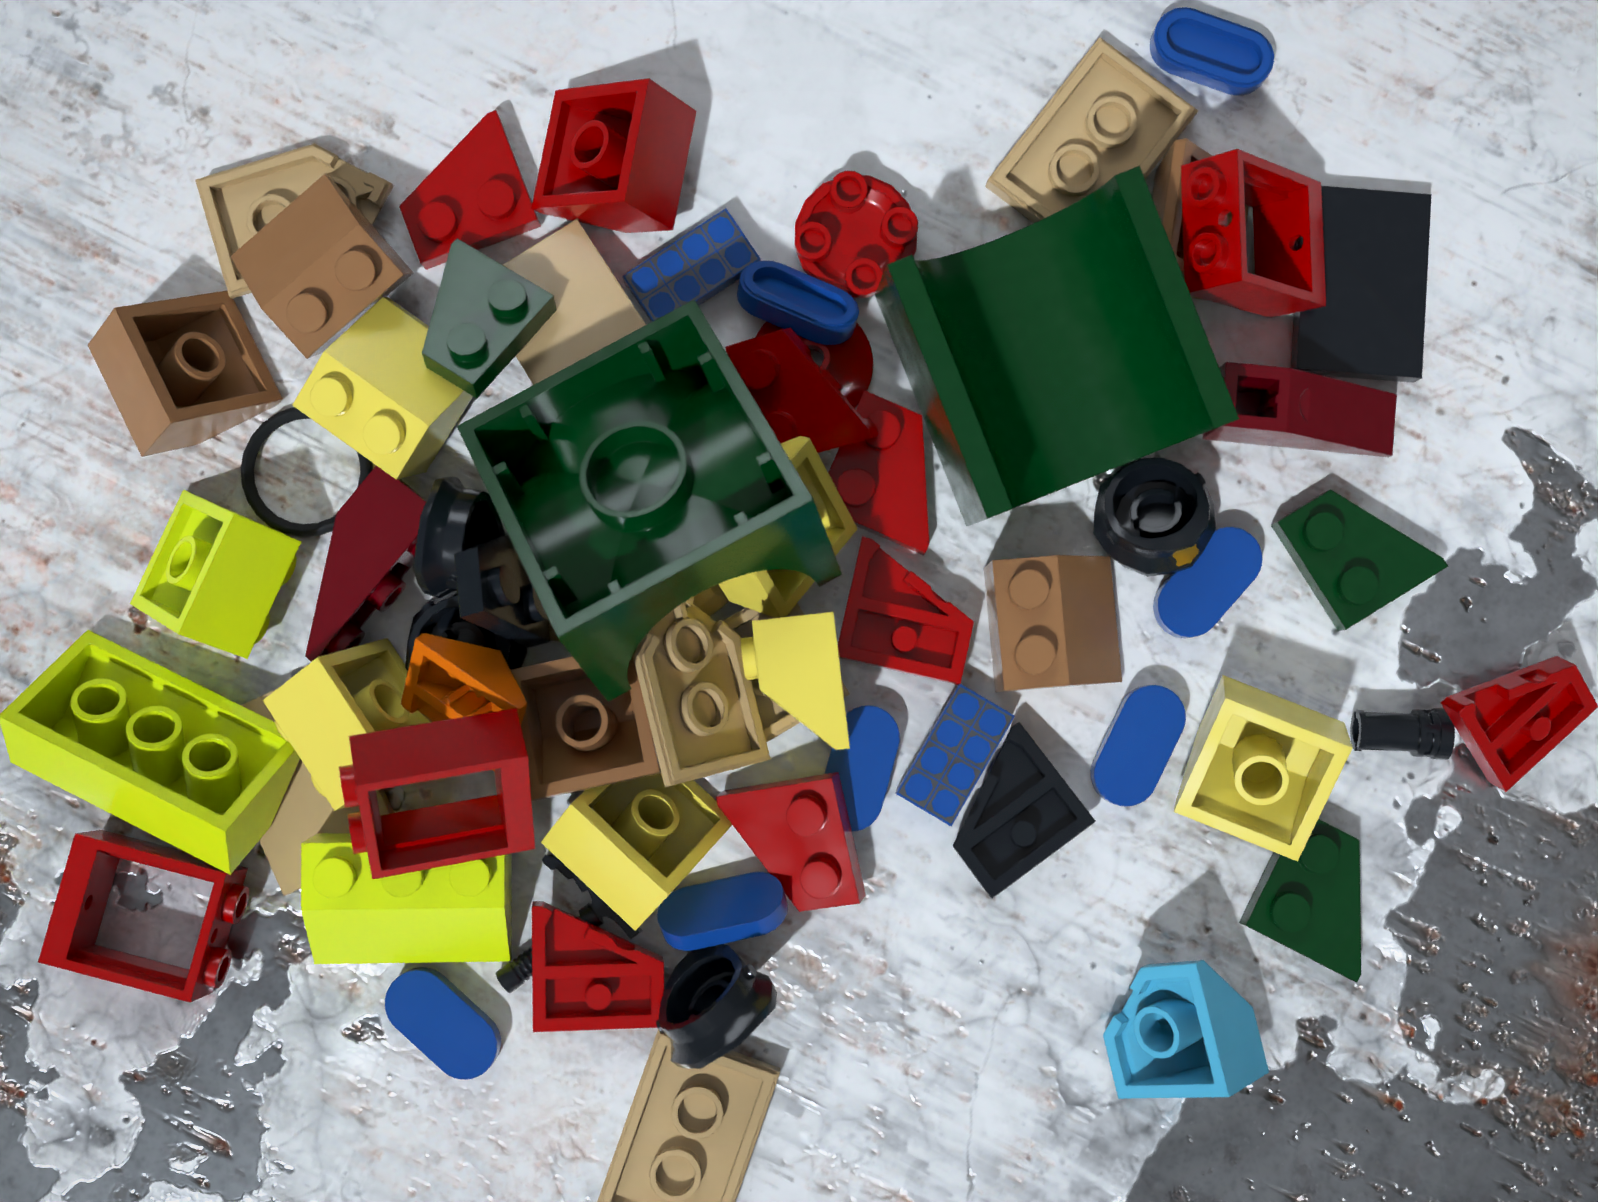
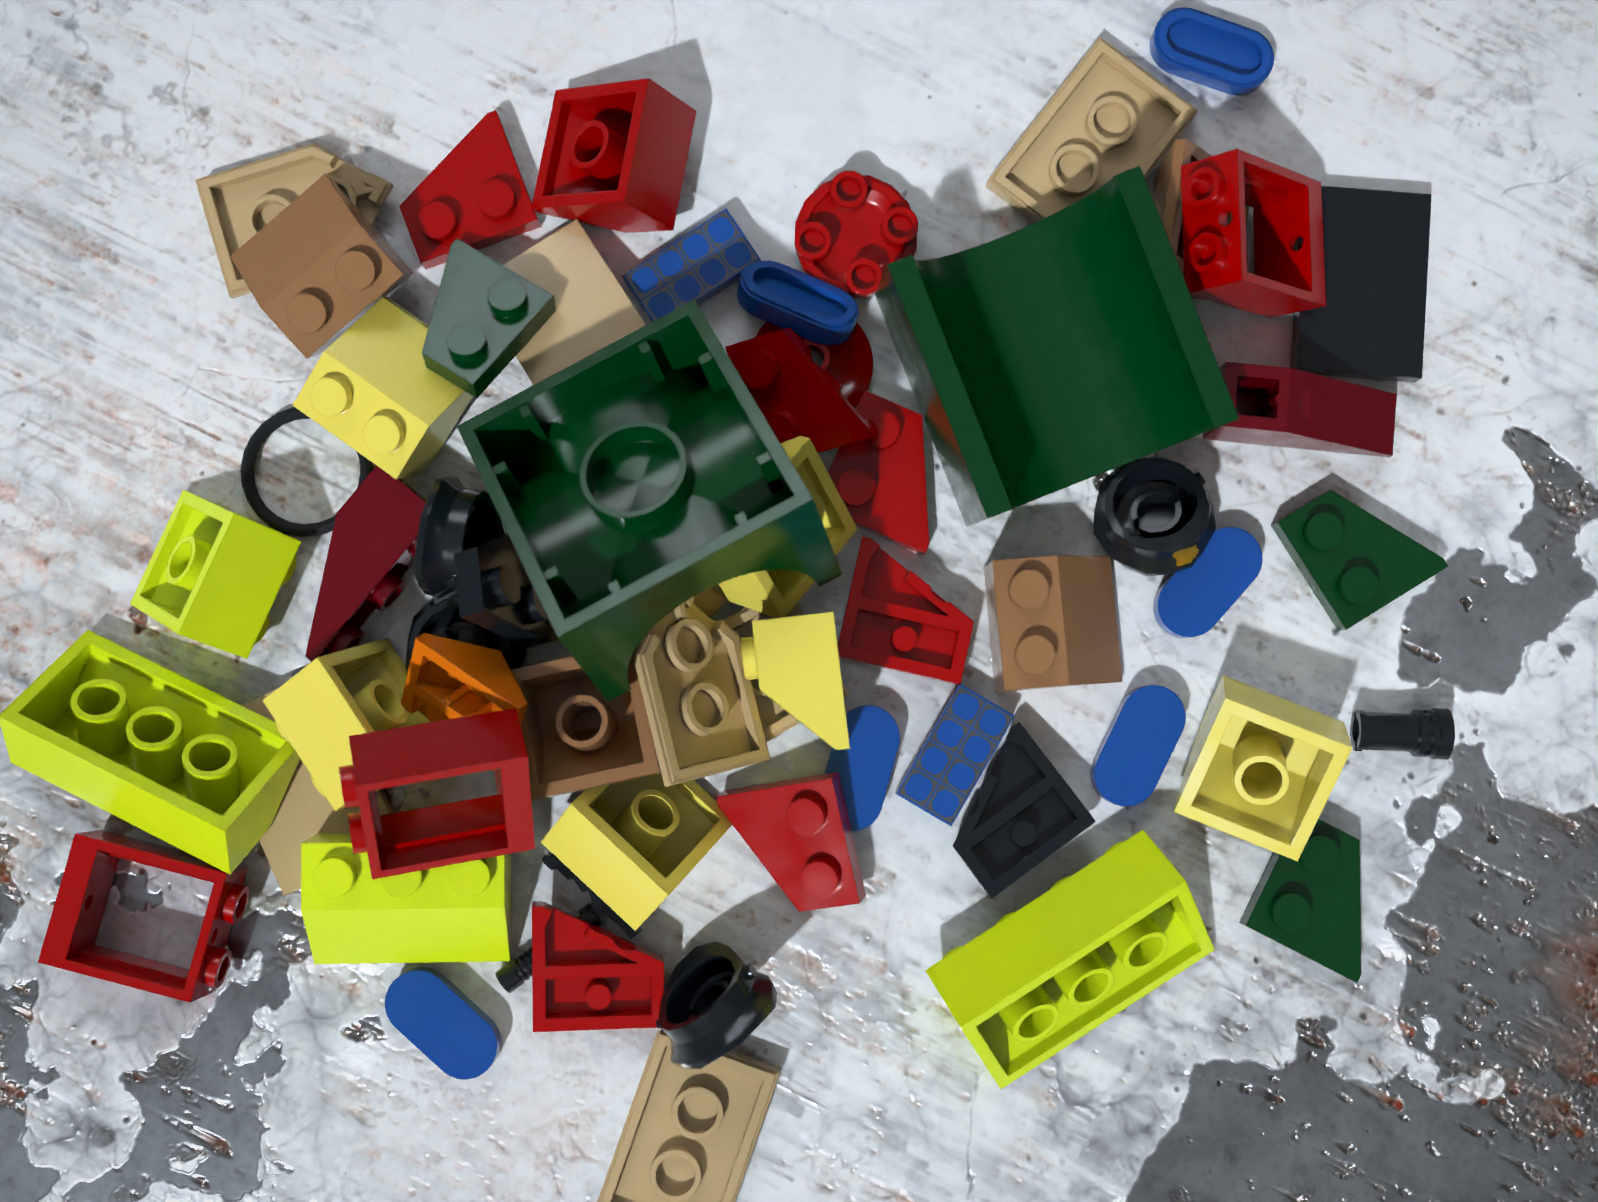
medium nougat slope [88,291,283,457] -> none
blue tile [657,872,788,951] -> none
medium azure slope [1103,960,1269,1099] -> none
red wing [1441,656,1598,792] -> none
none -> neon yellow slope [925,830,1215,1089]

